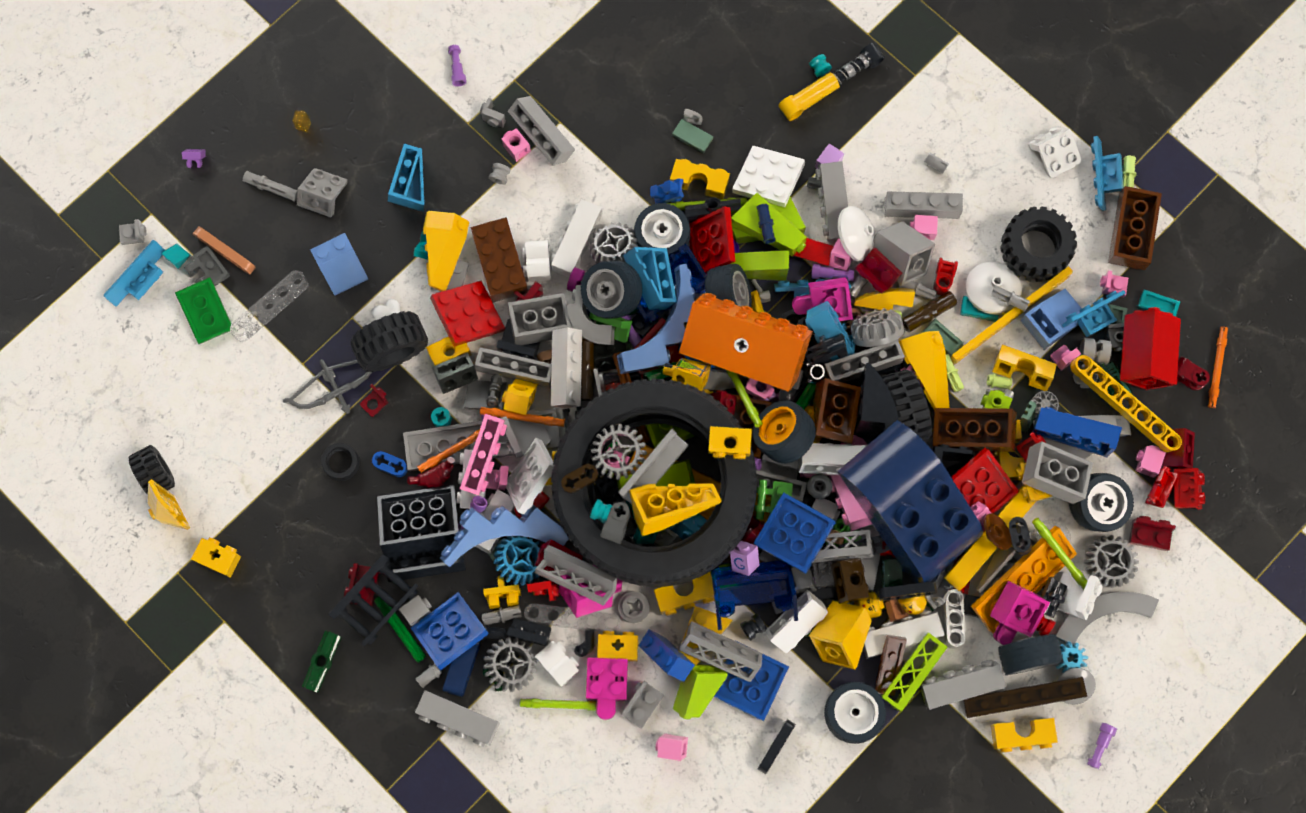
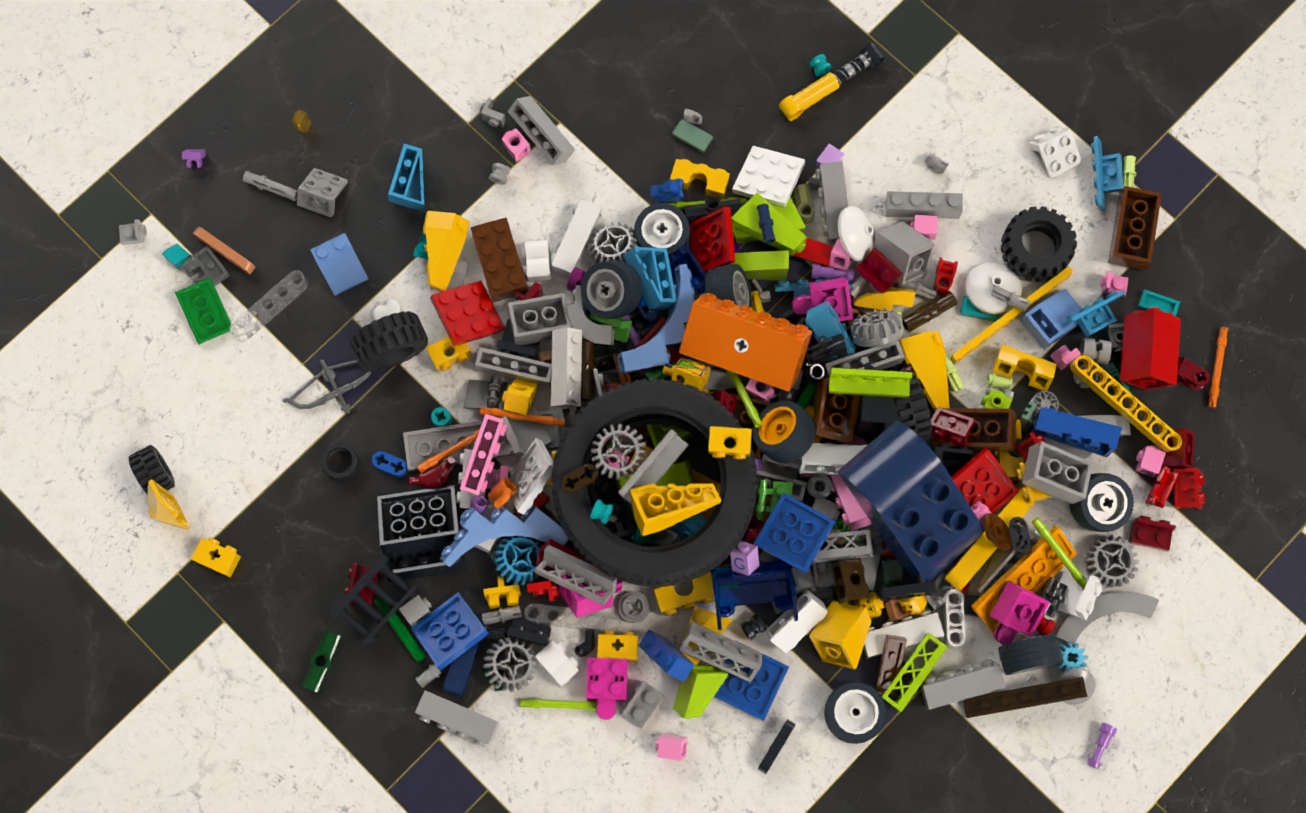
dark azure bracket [103,240,165,306] -> none
dark red bracket [360,384,388,417] -> none
pearl dark grey brick [432,352,479,394] -> none
medium lavender piece [448,45,467,87] -> none
dark grey piece [601,502,630,544] -> none
sand green tile [922,318,964,358] -> none
yellow arch [990,718,1058,753] -> none
sand green tile [1108,304,1128,324] -> none
none -> orange piece [488,477,517,509]
none -> olive piece [793,184,815,224]
none -> lime fence [829,368,912,398]
none -> dark red bracket [931,407,975,448]

